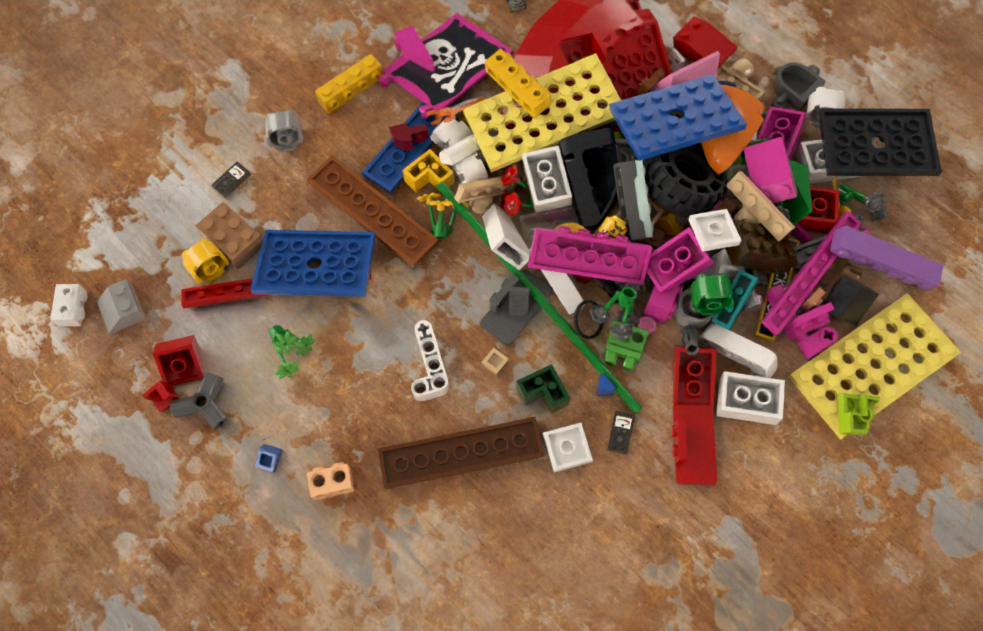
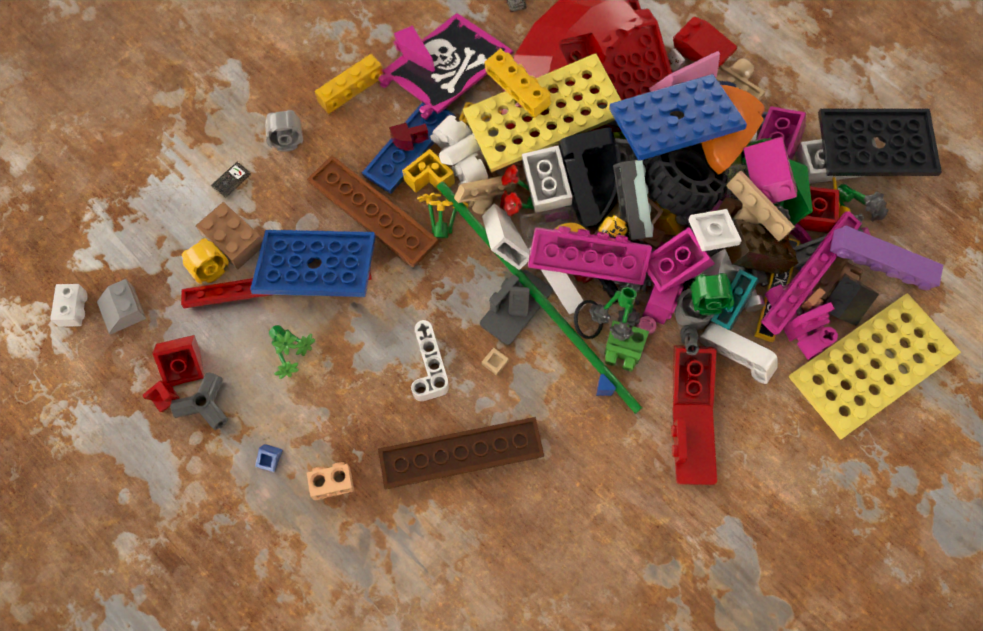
orange flag [427,96,485,125] -> none
dark green brick [516,364,571,414] -> none
white plate [543,423,593,472] -> none
clear smoke tile [607,411,635,455] -> none
dark orange plate [636,68,665,95] -> none
white brick [716,371,785,425] -> none
dark grey piece [771,62,826,111] -> none
white brick [806,87,846,127] -> none
lime slope [838,393,880,435] -> none

